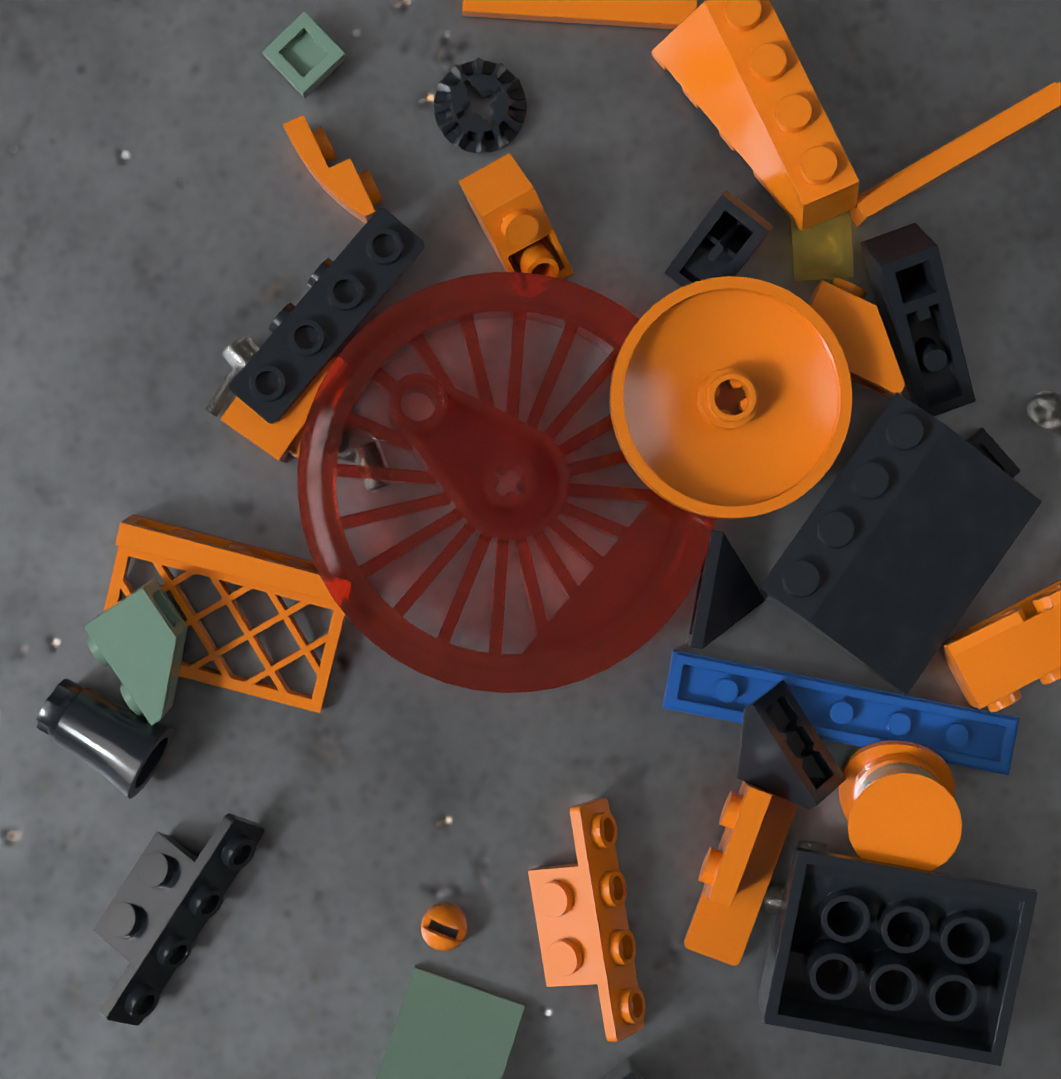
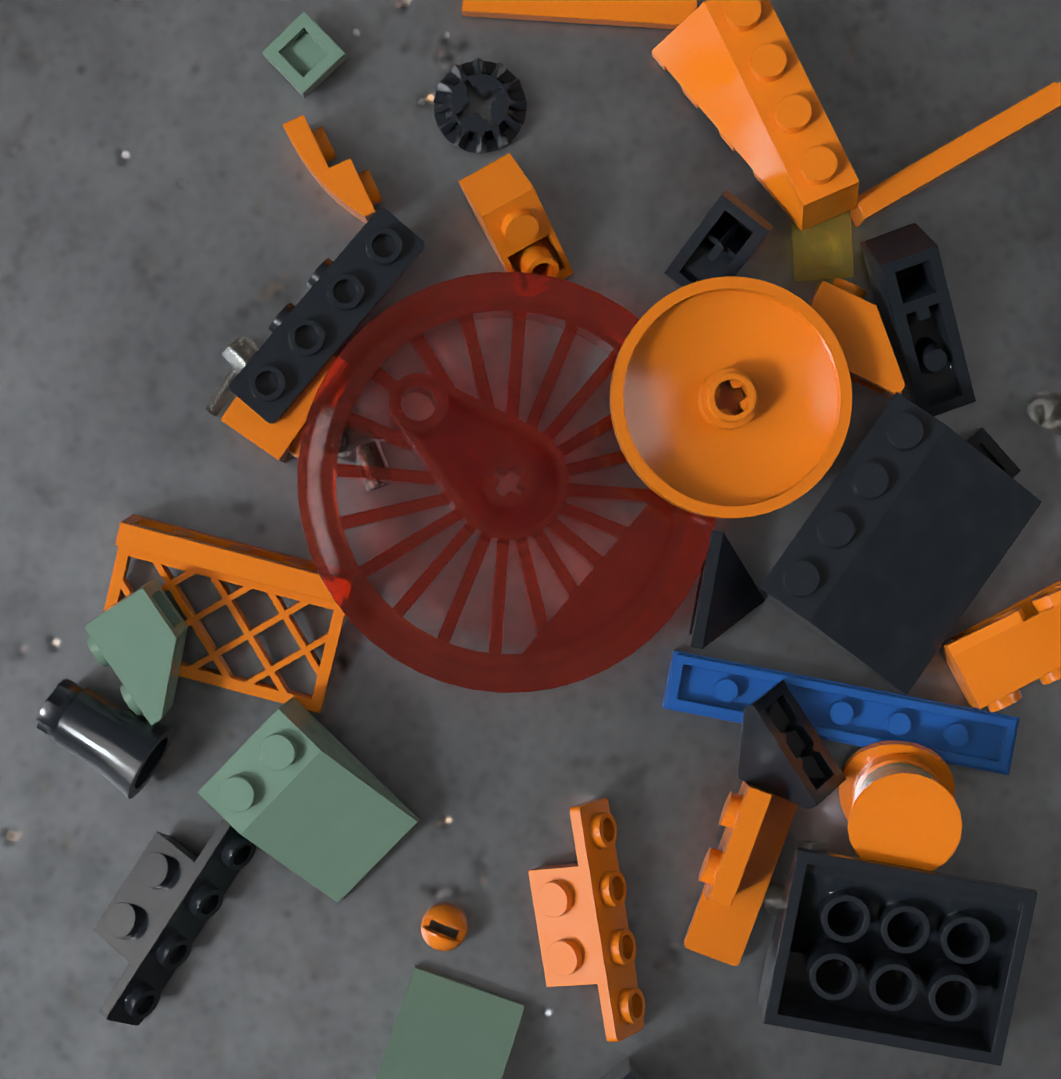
none -> sand green slope [197,697,419,903]

